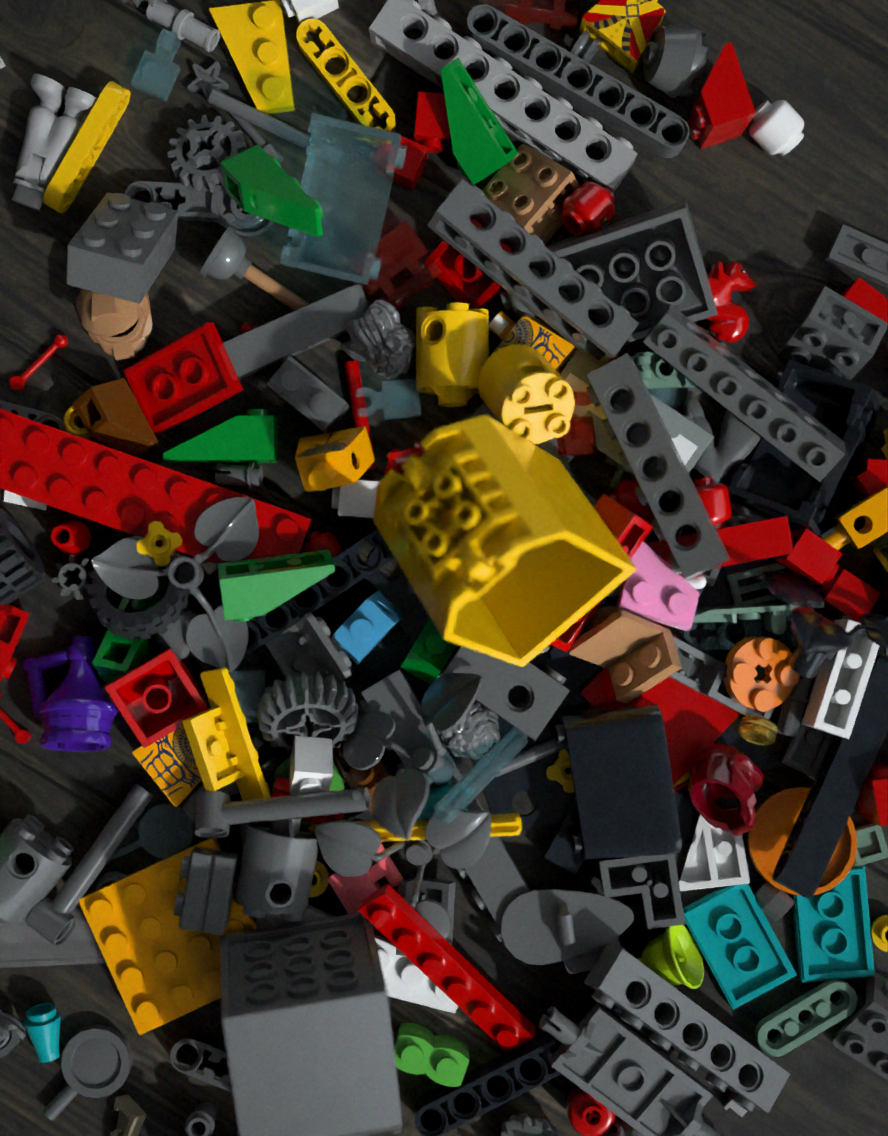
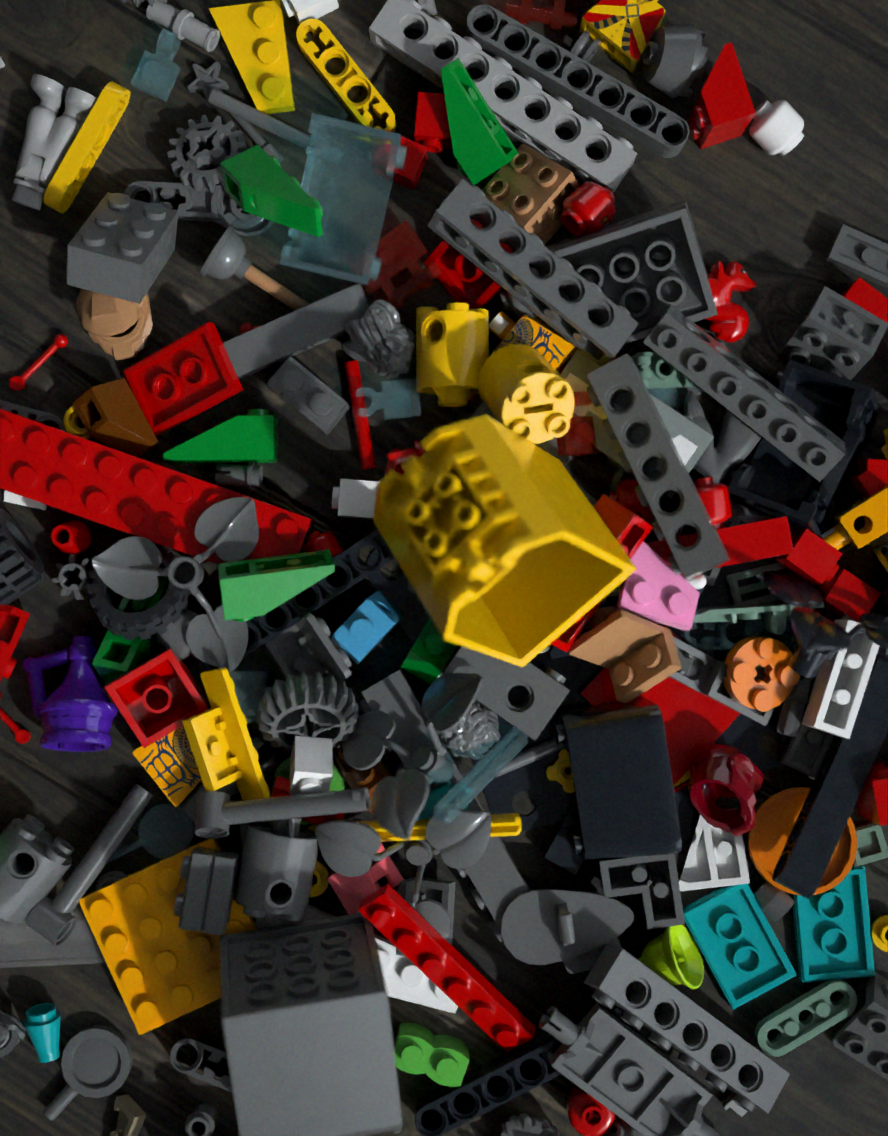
yellow plate [136,521,182,566] -> none
light orange torso [295,426,375,492] -> none
clear yellow tile [739,715,778,745] -> none

